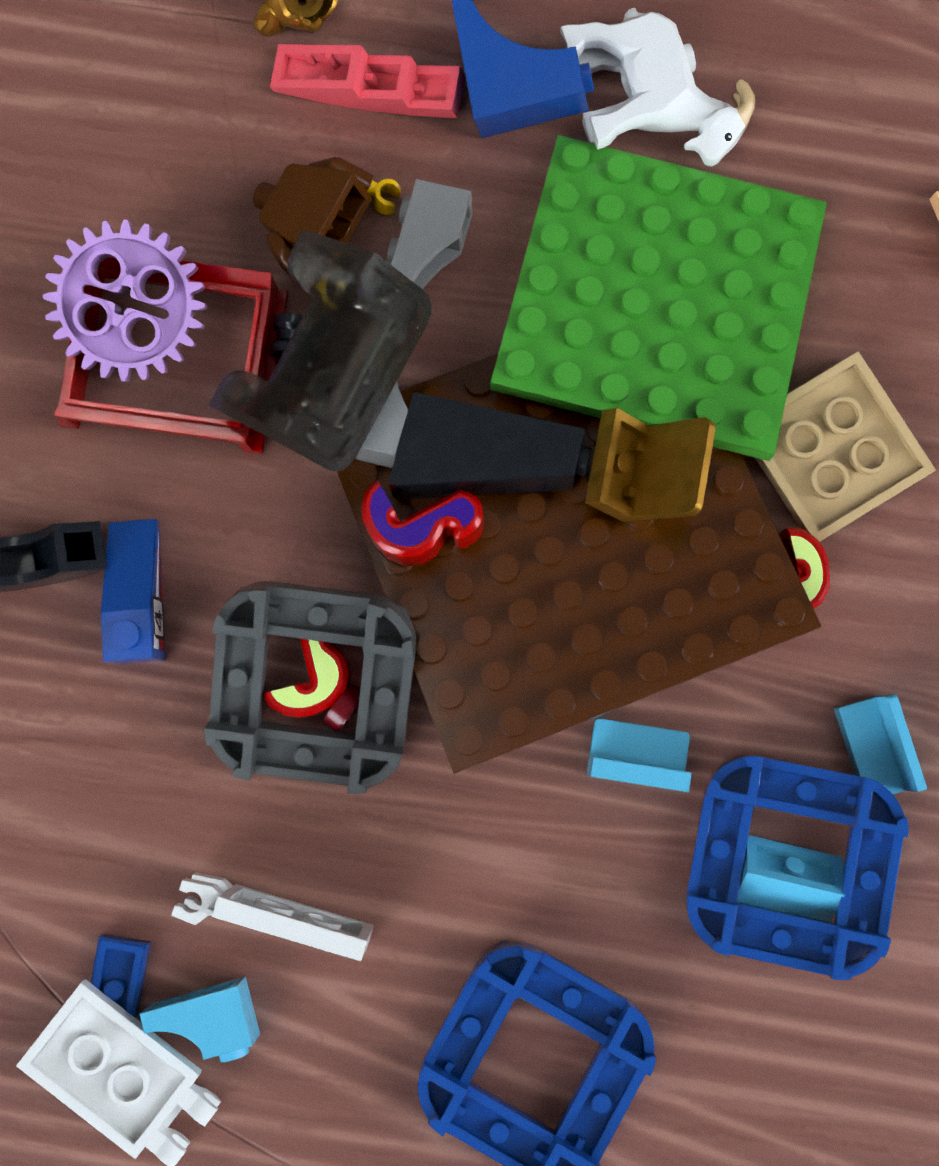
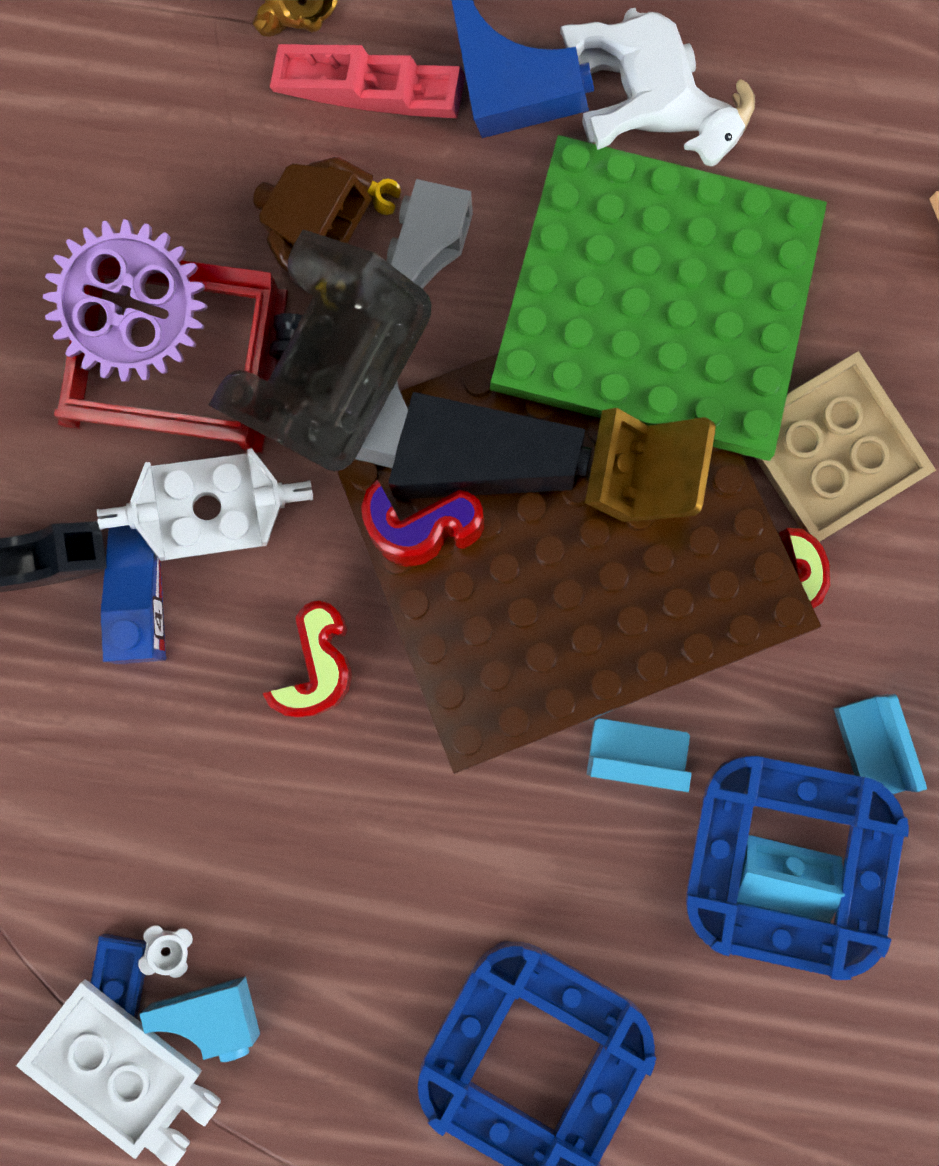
white tile [171,872,374,961] -> none
dark grey plate [204,581,416,794] -> none
dark red tile [322,683,360,732] -> none
none -> white plate [97,448,313,561]
none -> white plate [138,925,193,978]

